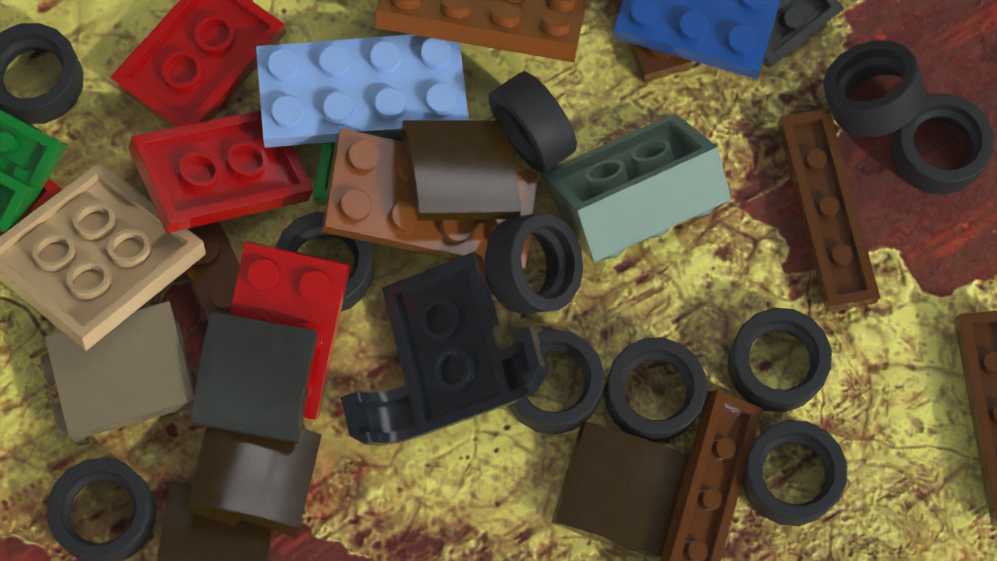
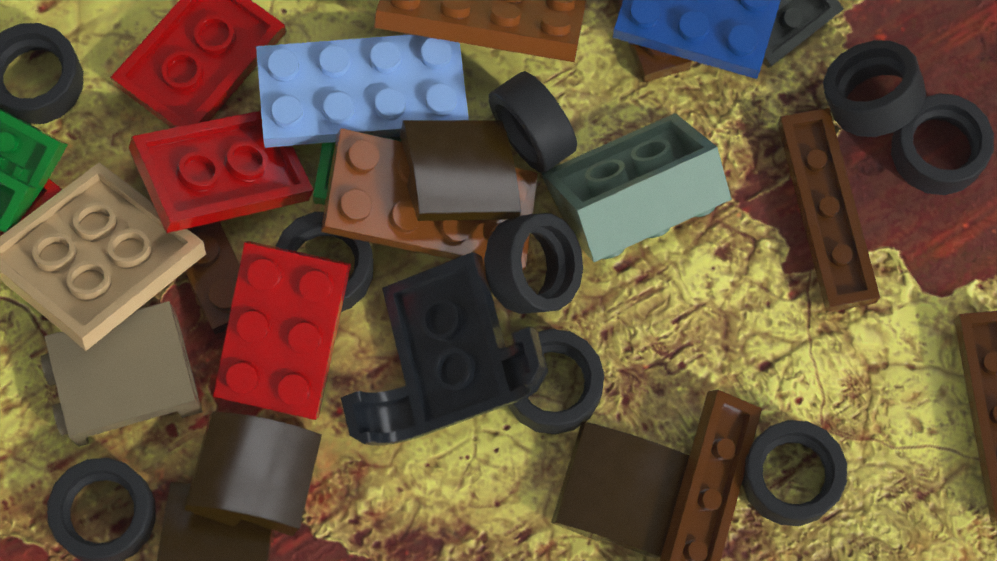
pearl dark grey slope [191,312,318,444] -> none
black tyre [604,337,707,442] -> none
black tyre [728,308,832,412] -> none

